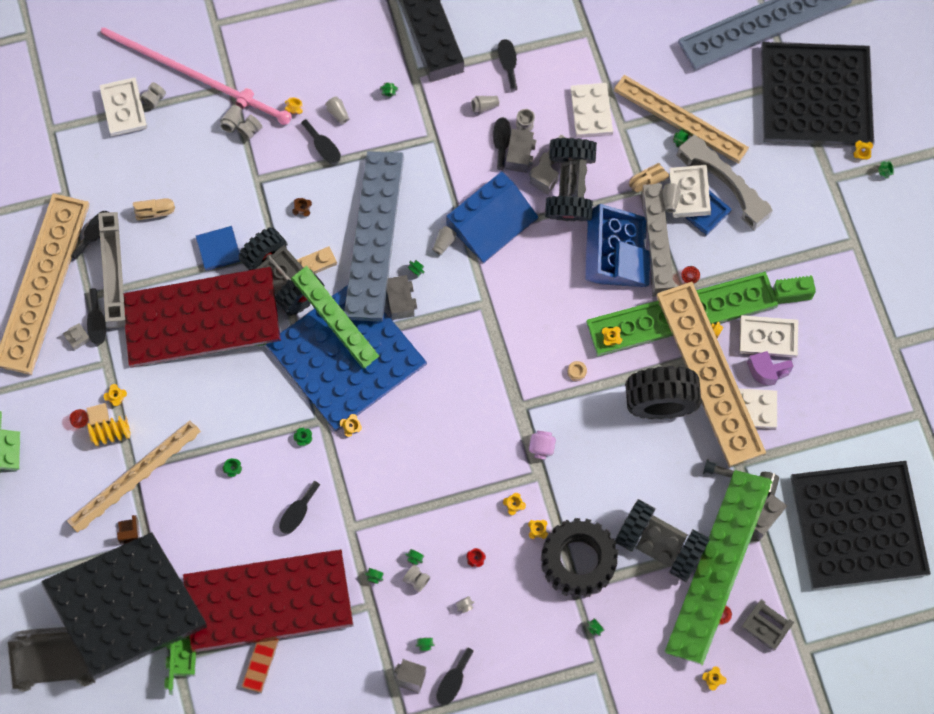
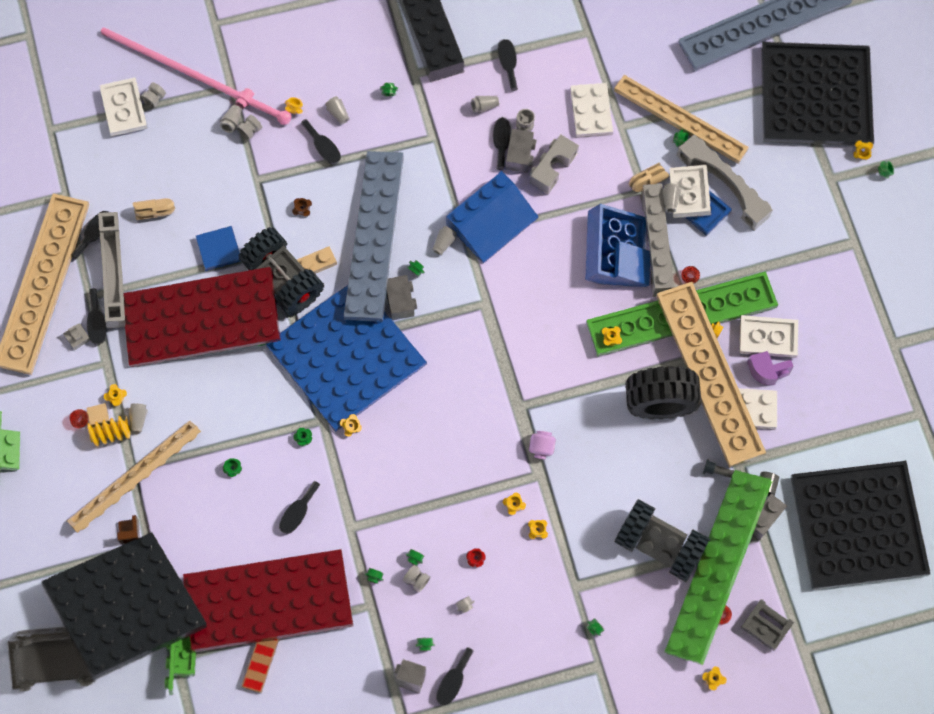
bright green plate [290,266,379,369] -> none
black tyre [541,518,618,598] -> none
black plate [545,138,597,222] -> none
tan tile [567,361,587,381] -> none
bright green brick [772,275,816,304] -> none
none -> light grey cone [128,403,148,432]

